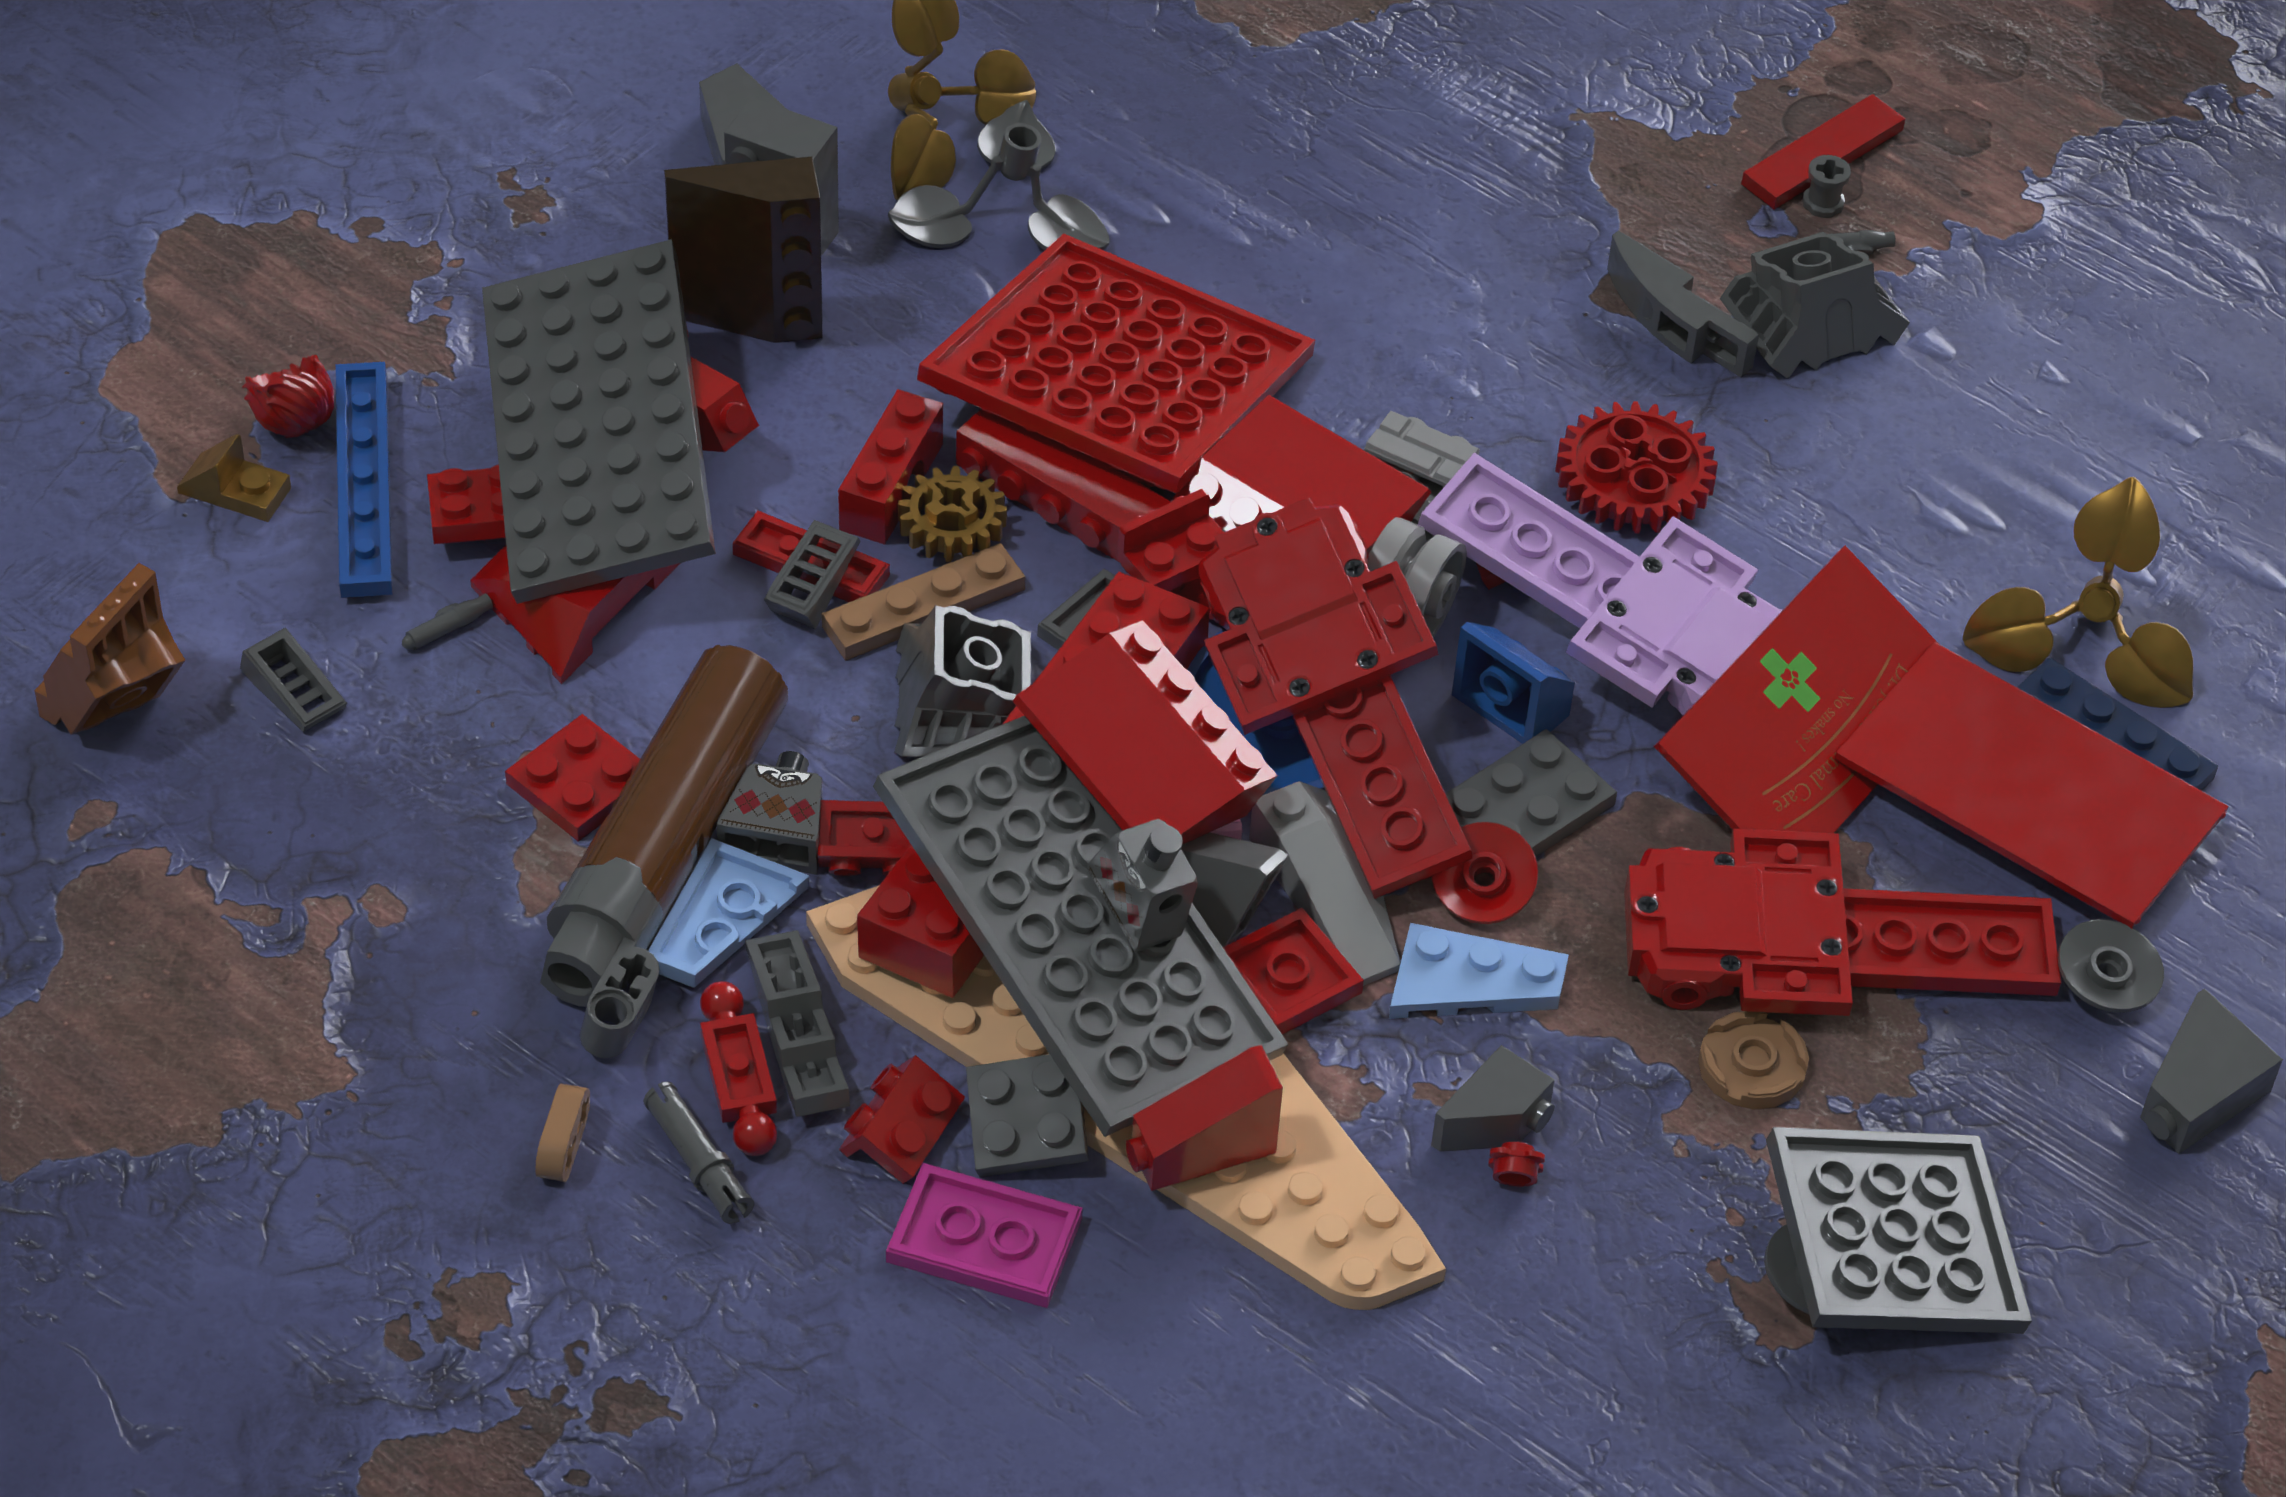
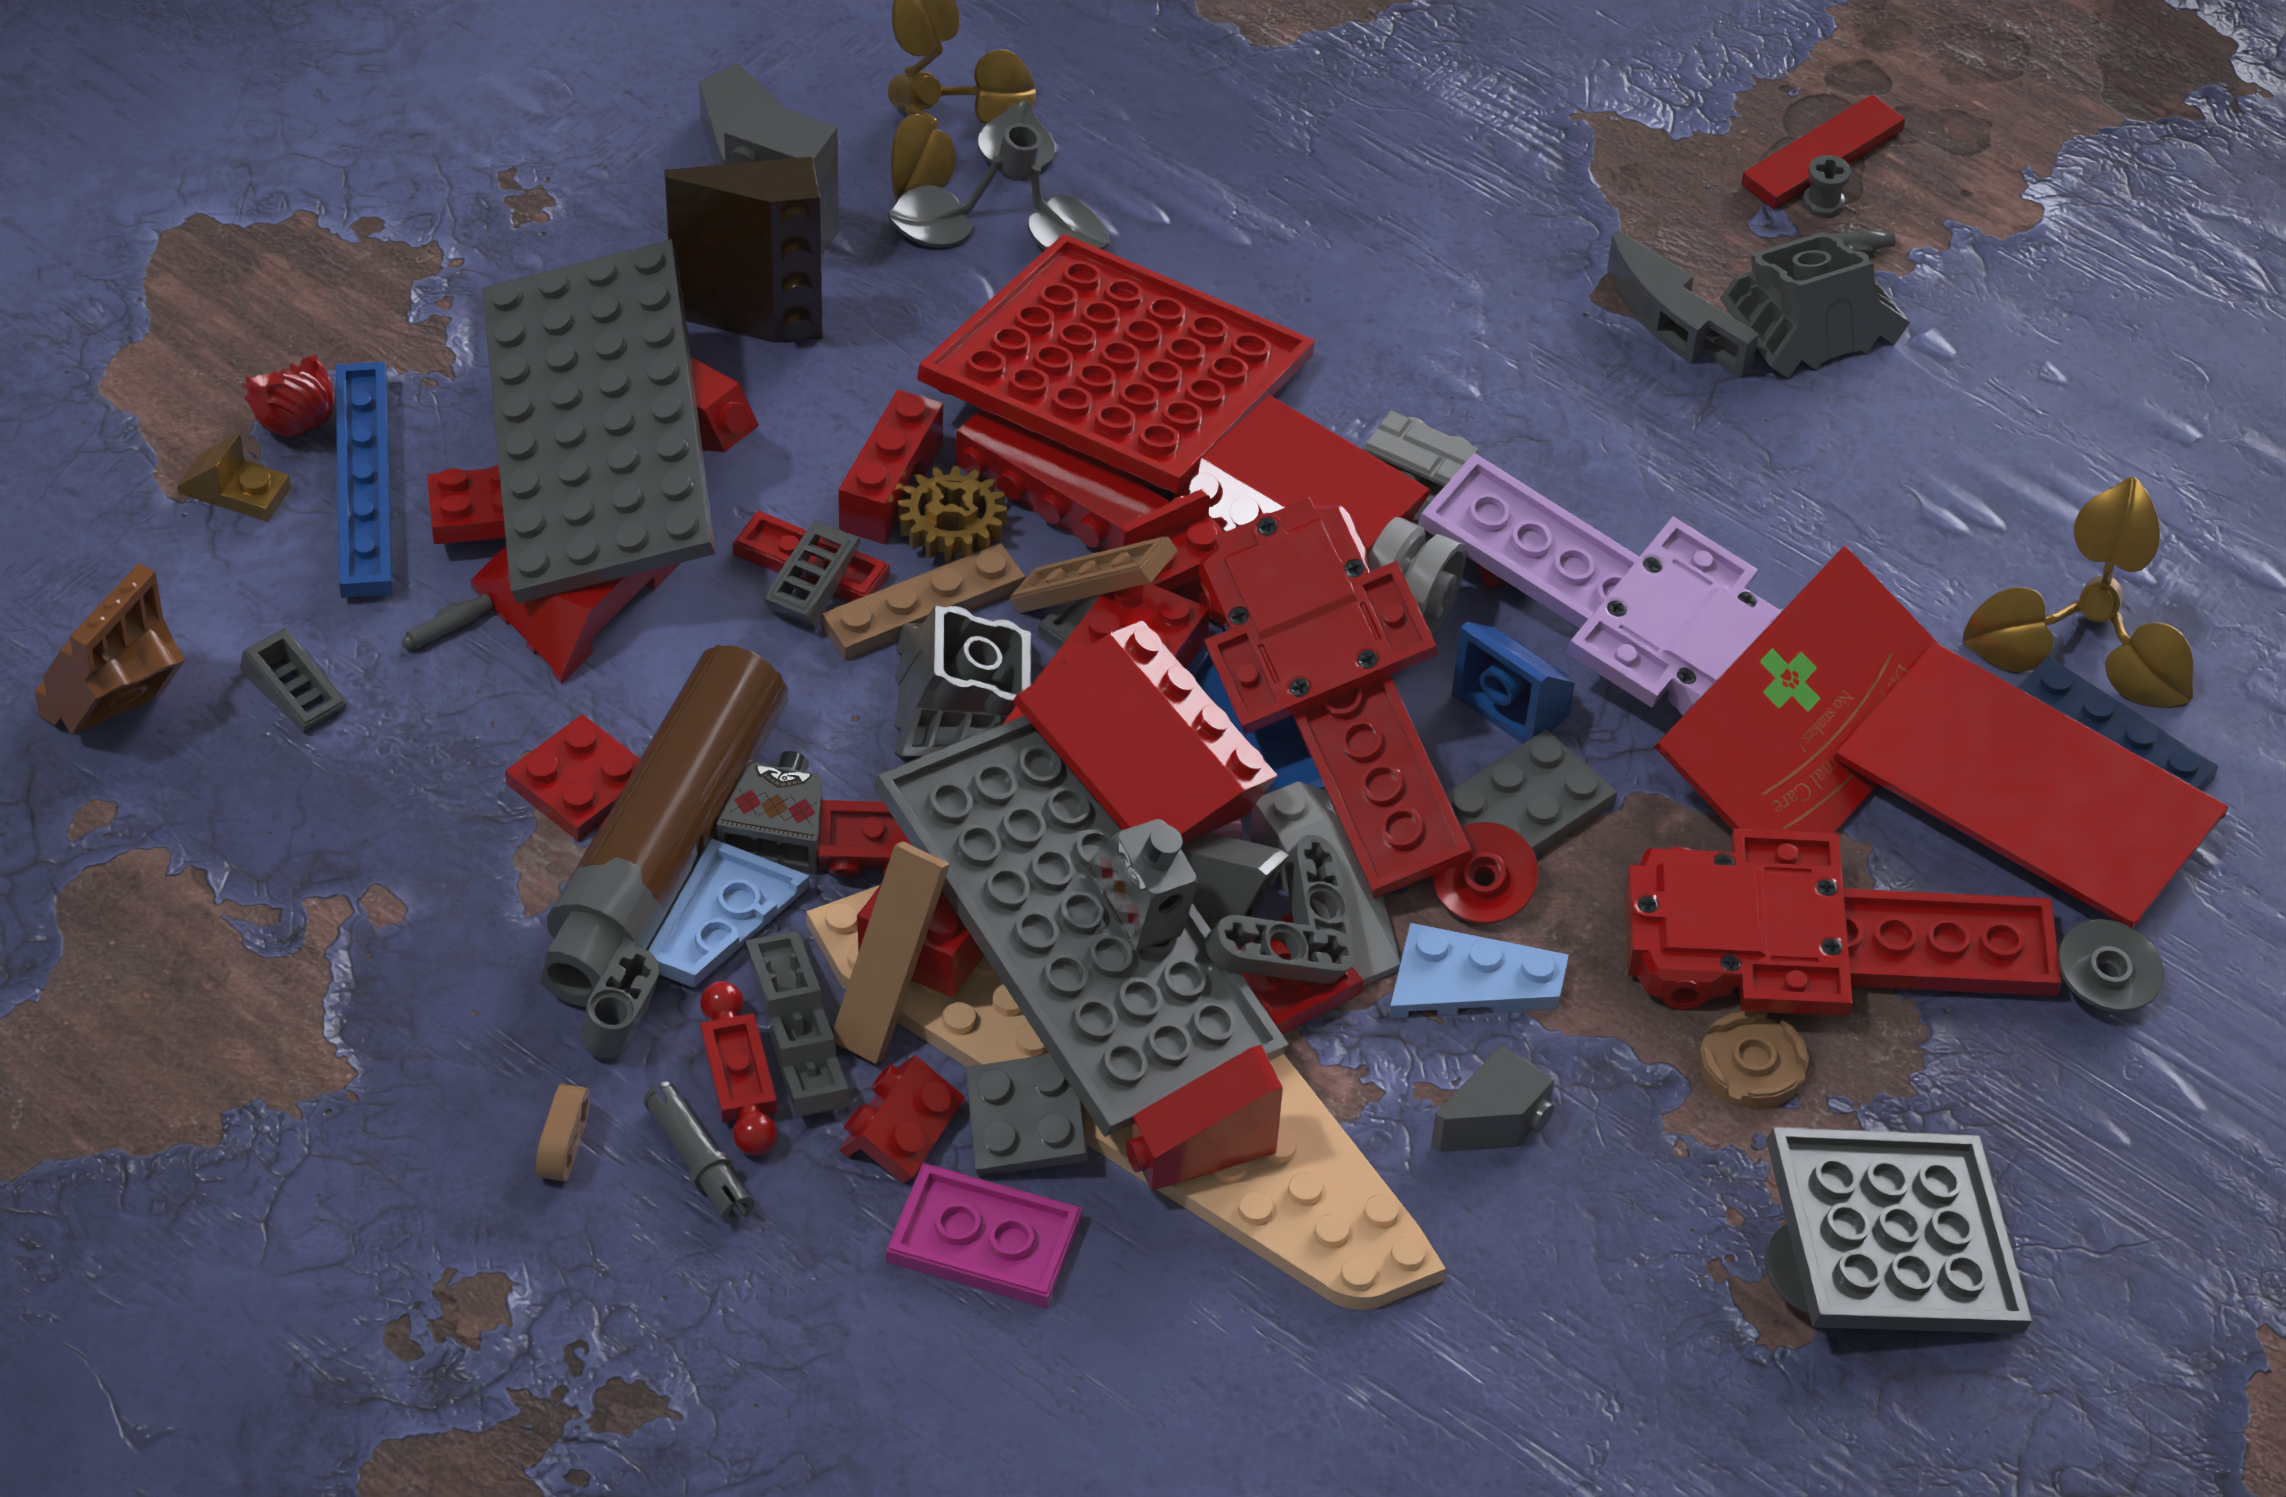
red plate [1488,1142,1545,1187] -> none
red gear [1555,401,1718,534] -> none
dark grey slope [2140,988,2283,1154] -> none
none -> medium nougat tile [832,841,950,1064]
none -> medium nougat tile [1009,537,1178,613]
none -> dark grey beam [1205,835,1355,984]

